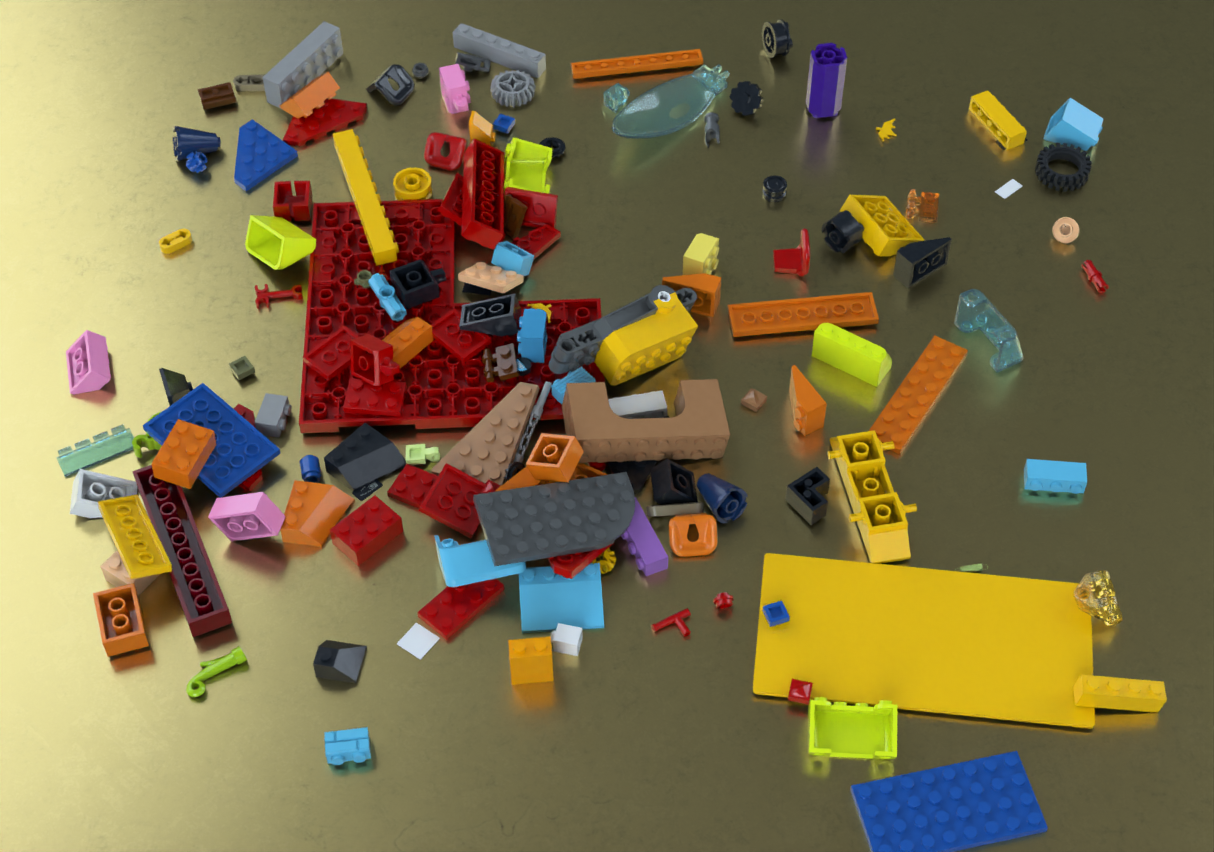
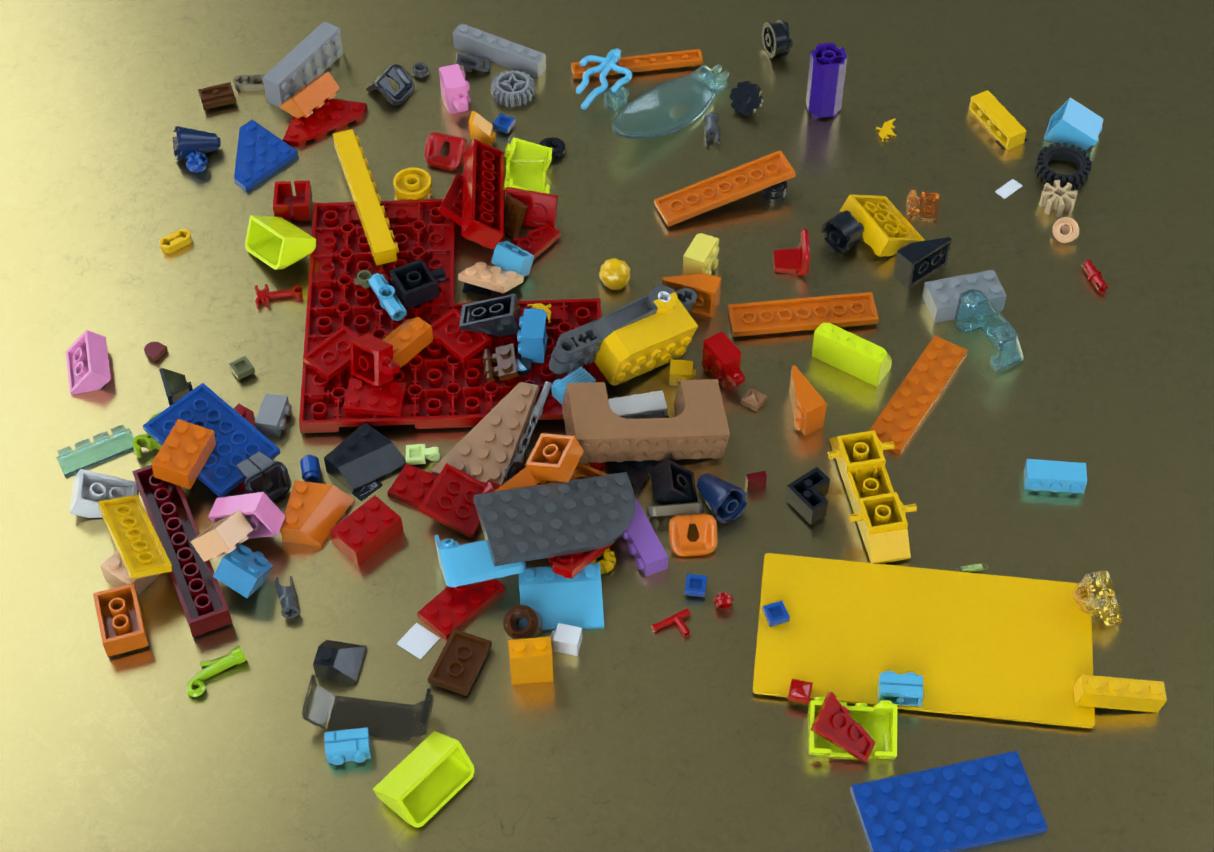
none -> dark red tile [144,342,168,362]
none -> light nougat brick [191,510,253,562]
none -> dark azure hinge [213,544,273,598]
none -> black piece [236,451,291,503]
none -> dark grey piece [275,576,300,619]
none -> clear smoke windscreen [302,675,434,741]
none -> neon yellow windscreen [373,731,475,828]
none -> reddish brown plate [428,628,492,696]
none -> reddish brown piece [503,605,543,639]
none -> medium azure plant [576,48,633,110]
none -> yellow hair [599,258,631,290]
none -> orange plate [654,150,796,227]
none -> yellow brick [669,359,697,386]
none -> blue plate [685,574,707,597]
none -> red hinge [702,331,745,389]
none -> dark red tile [745,471,767,491]
none -> red wing [810,691,875,762]
none -> medium azure brick [878,671,923,706]
none -> light grey brick [922,269,1007,323]
none -> tan gear [1039,180,1078,217]

